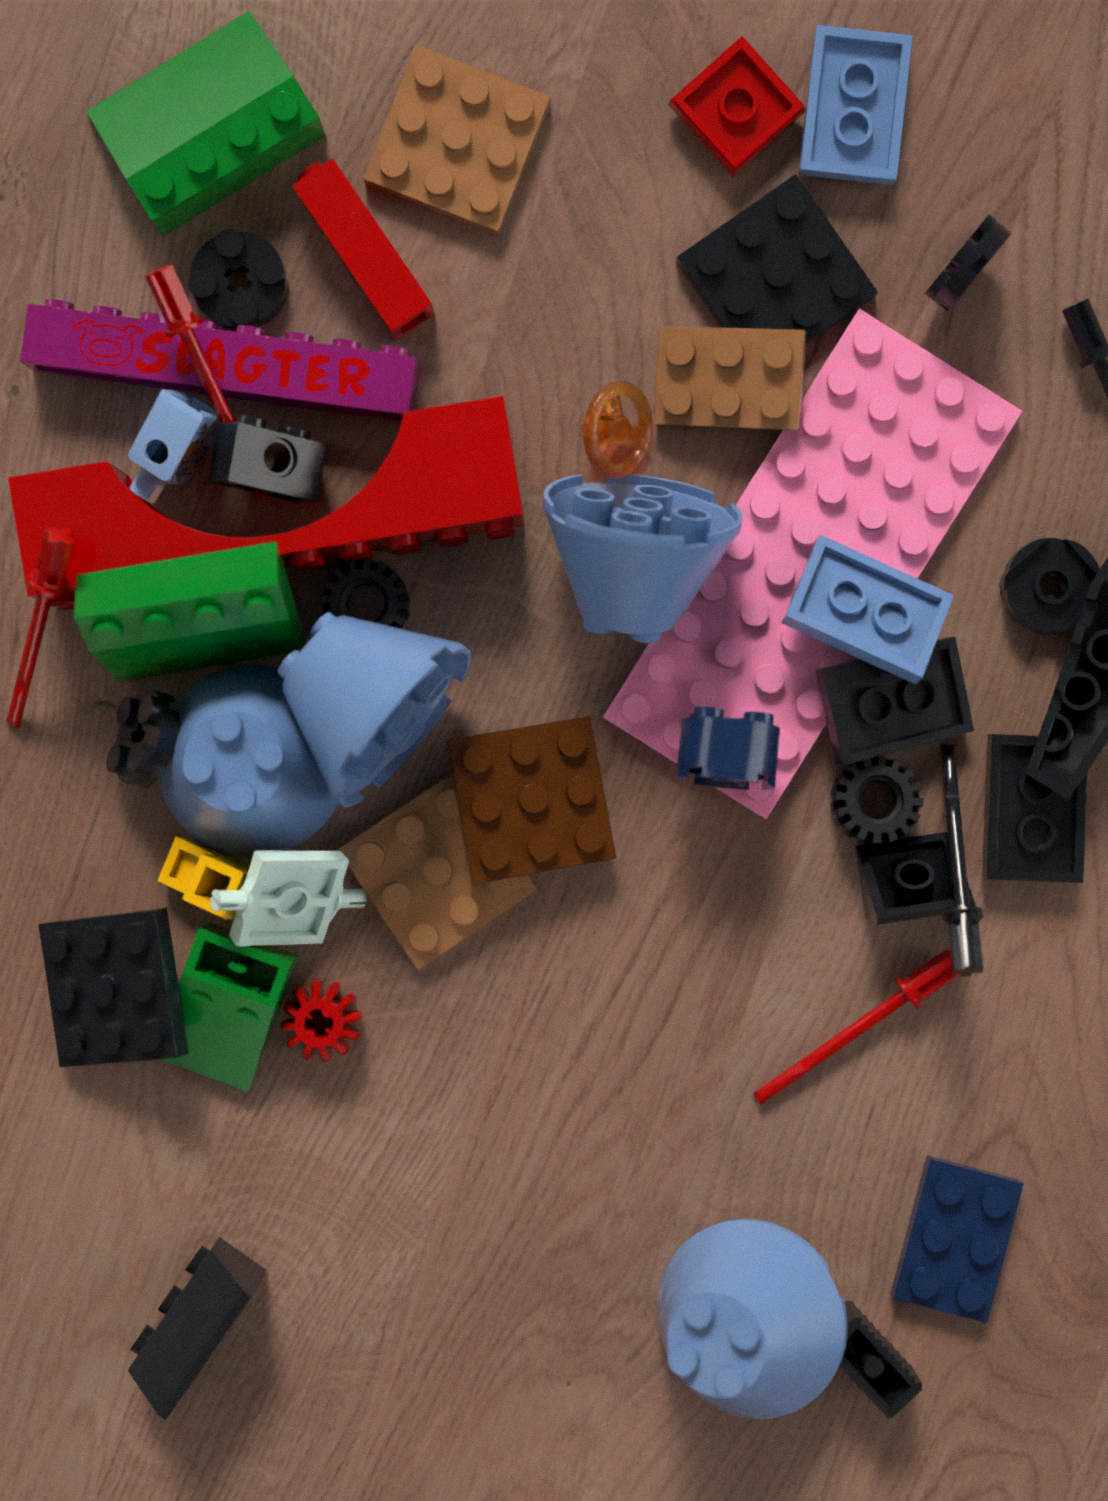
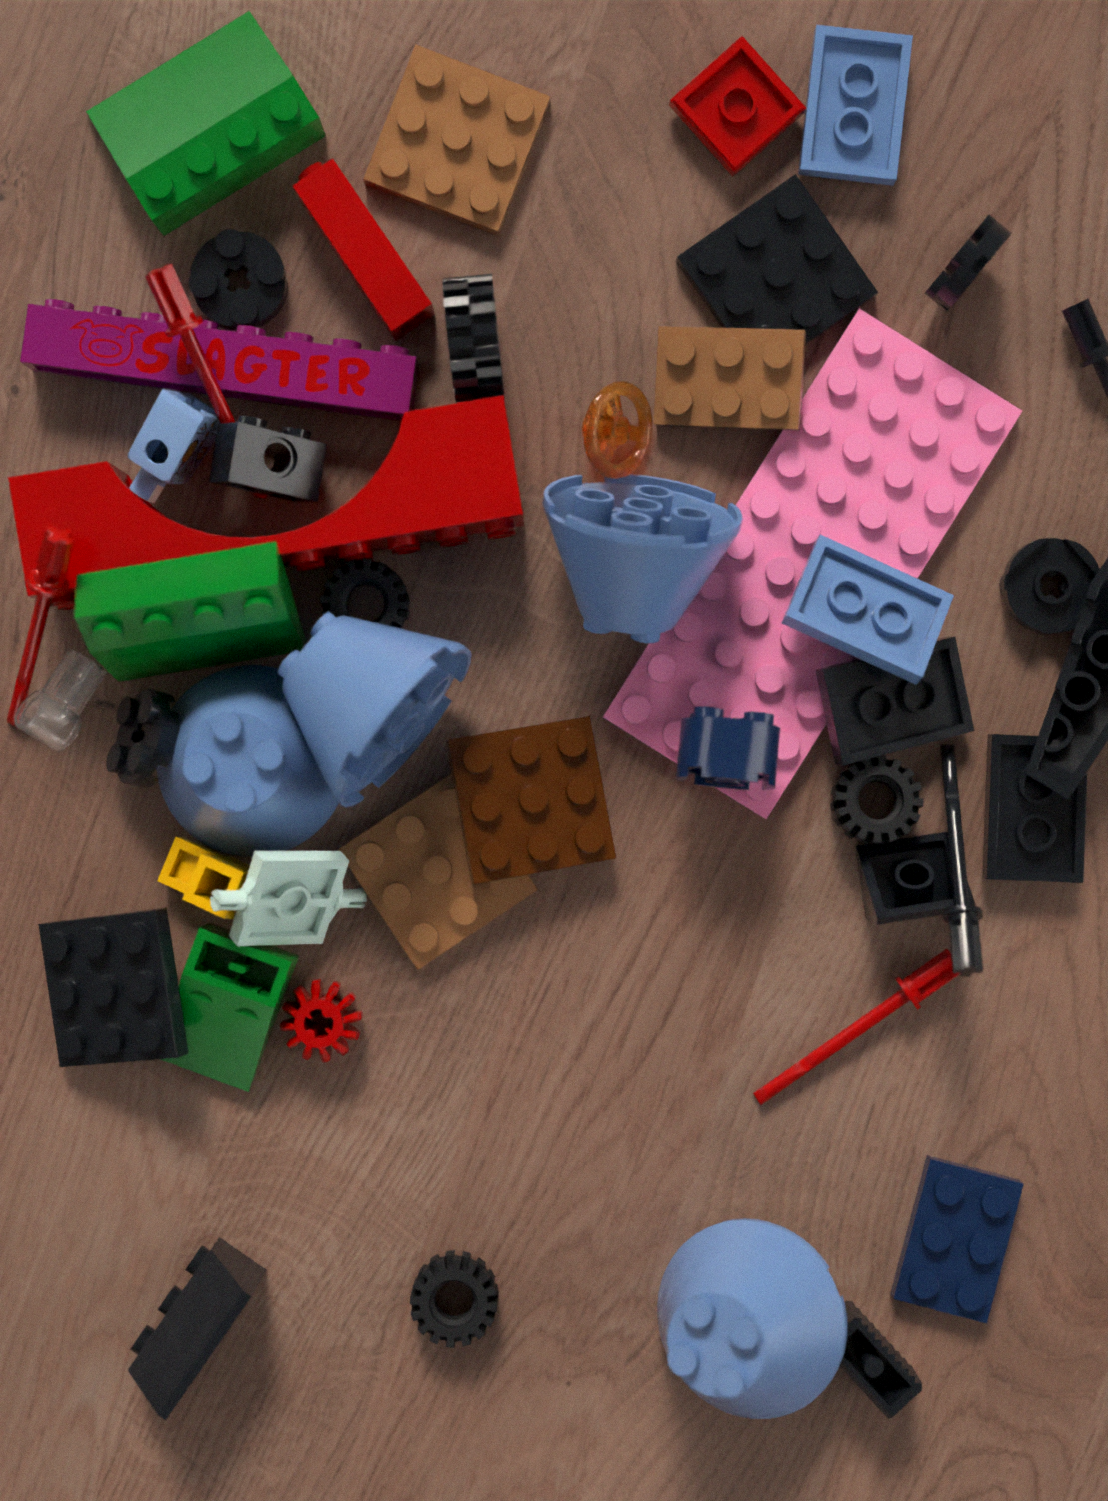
none -> clear piece [15,648,107,752]
none -> black tyre [410,1250,498,1348]
none -> black wheel [442,273,505,403]

